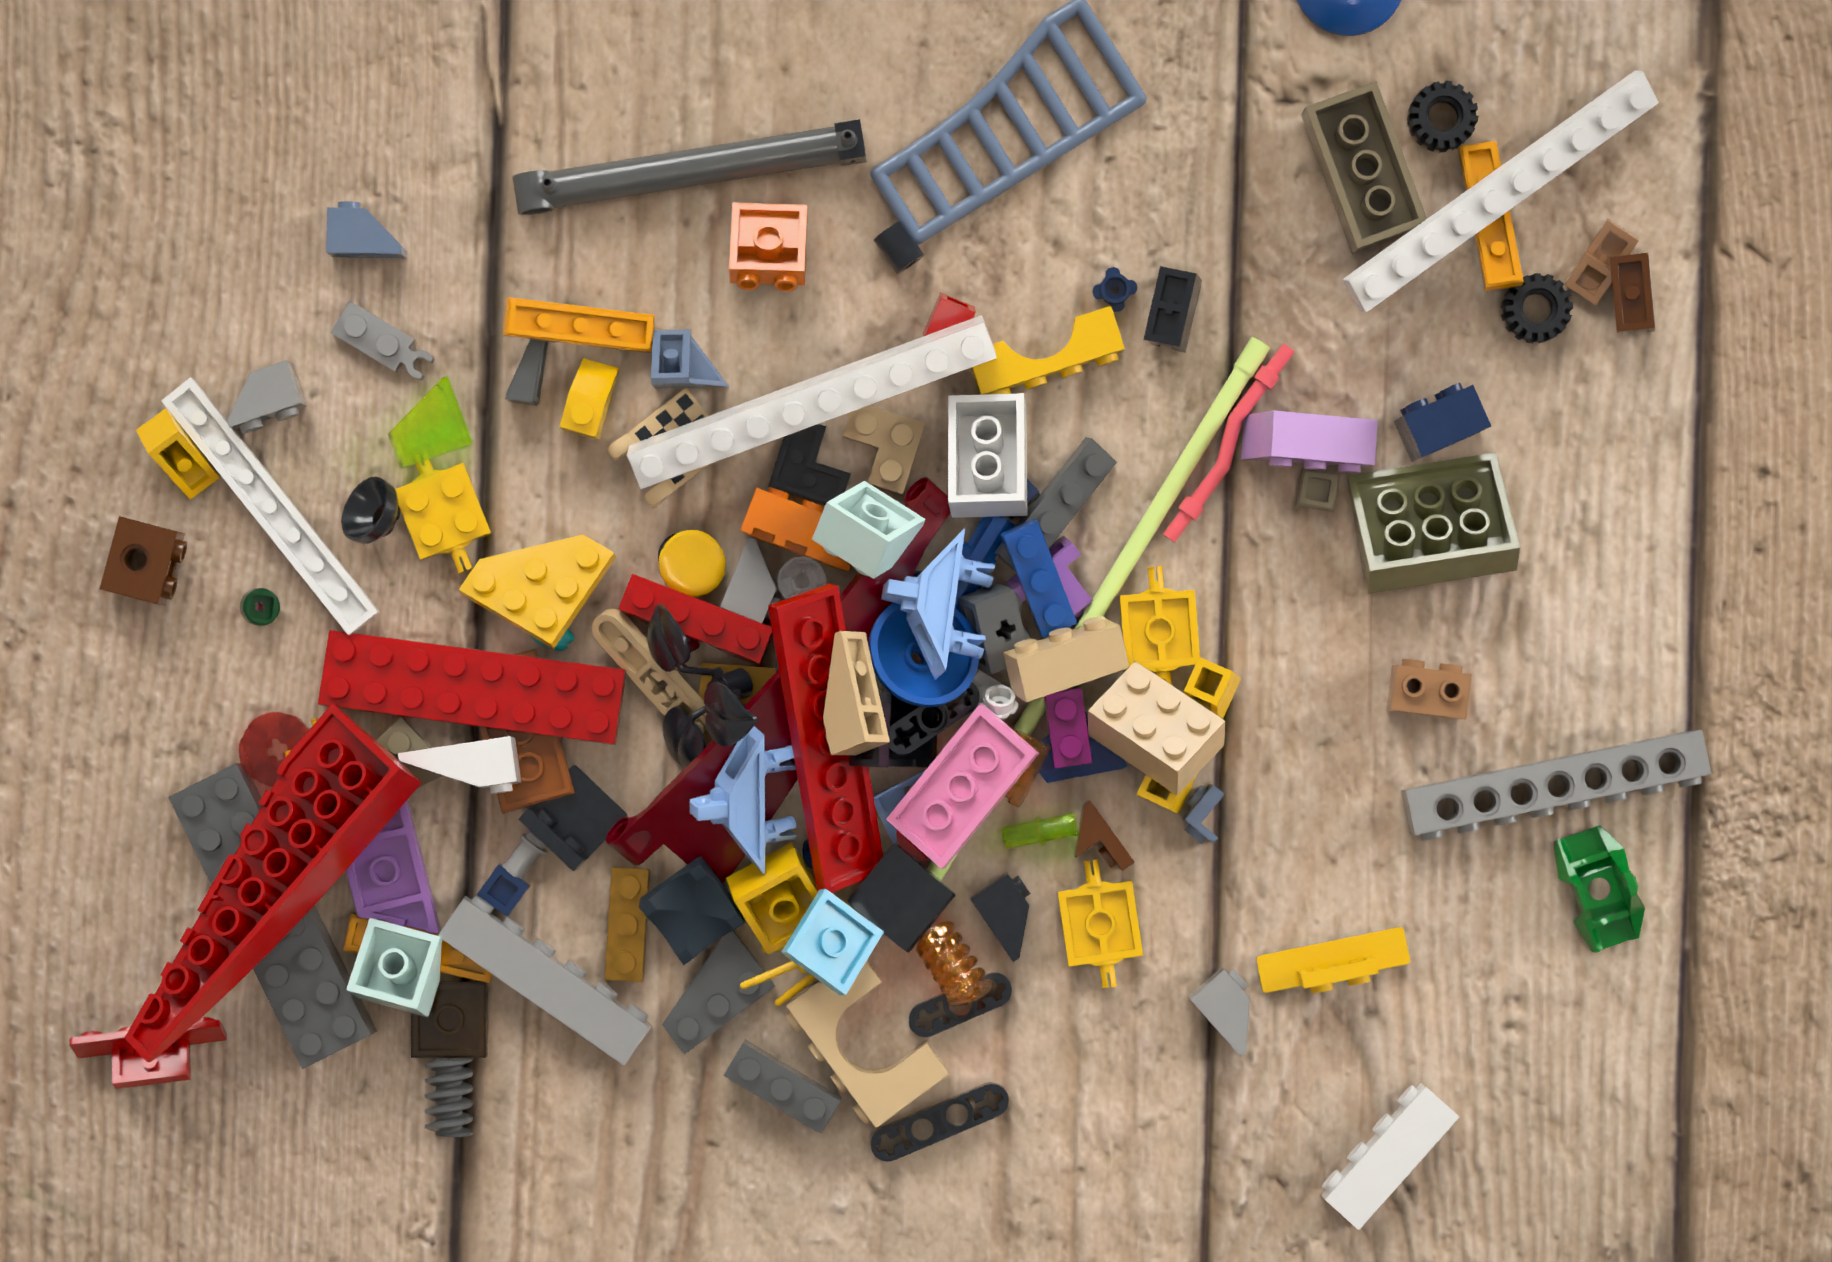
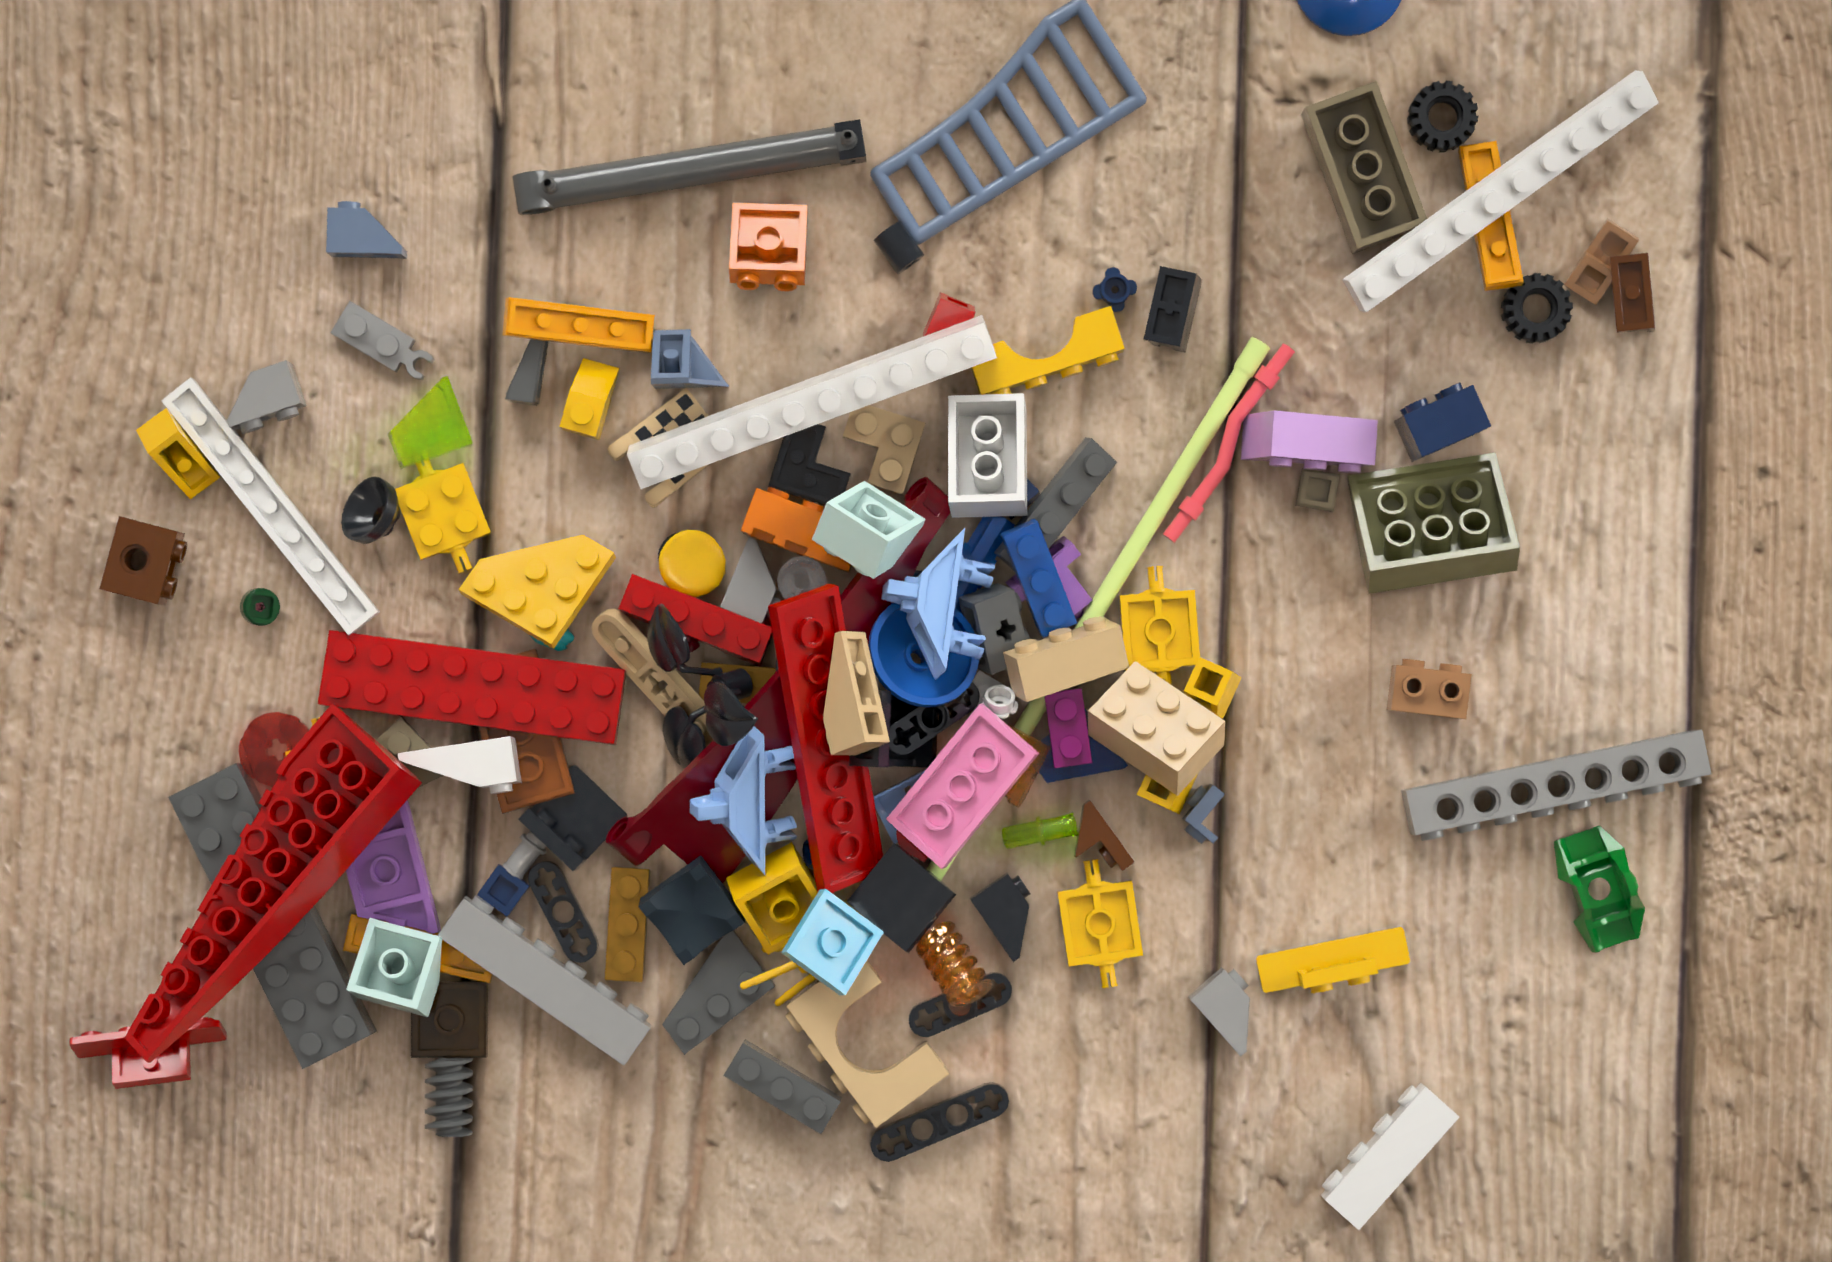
none -> black beam [528,861,599,963]

